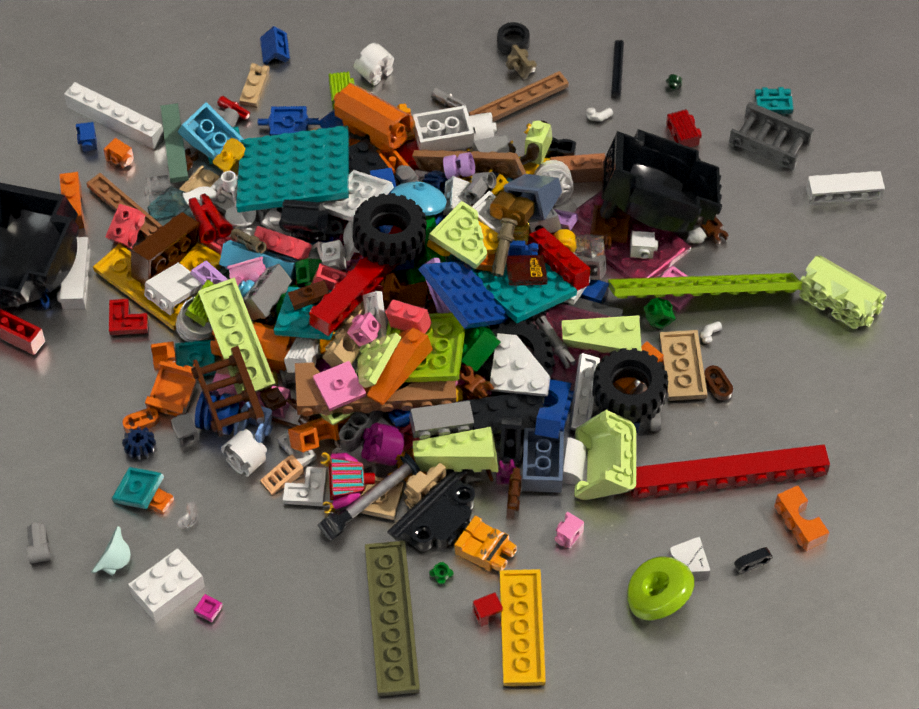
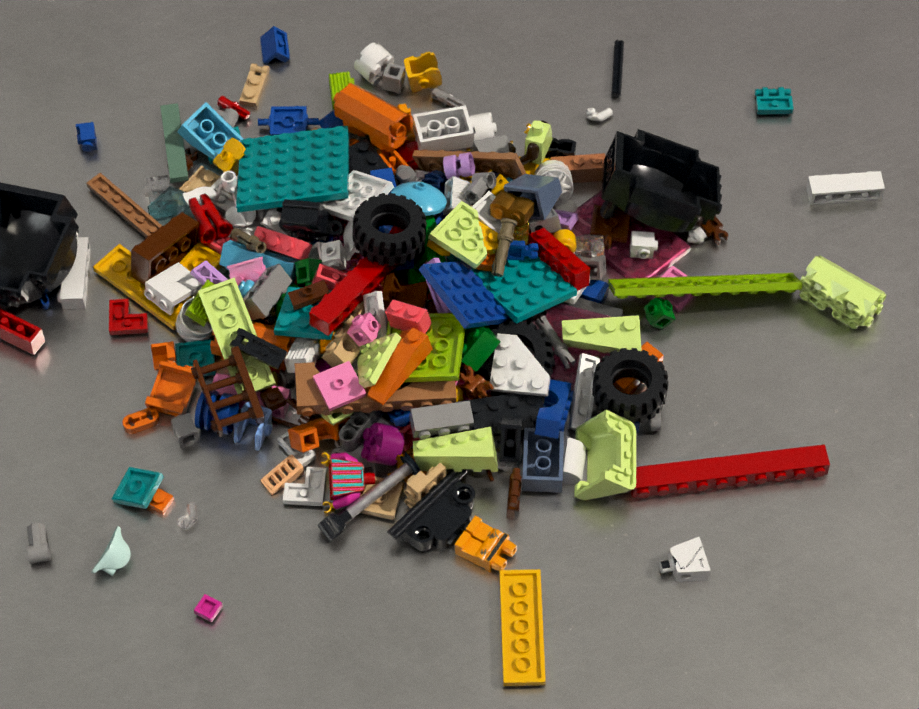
orange arch [60,172,85,229] -> none
white brick [64,82,164,150] -> none
orange brick [103,138,134,168] -> none
coral brick [105,203,146,249] -> none
dark blue gear [122,425,156,460] -> none
white brick [128,548,205,623] -> none
white brick [221,429,267,477] -> none
olive plate [365,541,420,696] -> none
green plate [429,562,454,585] -> none
medium nougat plate [469,71,569,122] -> none
red panel [473,592,503,627] -> none
magenta plate [496,460,516,485] -> none
black tyre [497,22,530,55] -> none
dark tan hips [506,45,537,79] -> none
clear red tile [506,255,548,285] -> none
bright pink brick [554,512,584,549] -> none
lime hat [627,556,694,620] -> none
tan plate [659,330,707,401] -> none
dark green plate [666,74,683,90] -> none
red brick [666,109,702,147] -> none
white arm [700,321,722,344] -> none
reddish brown plate [704,365,733,400] -> none
dark grey fence [729,102,814,170] -> none
black beam [734,547,773,574] -> none
orange arch [775,485,830,552] -> none
none -> black plate [229,328,287,370]
none -> light grey brick [382,63,406,94]
none -> yellow piece [404,52,442,93]

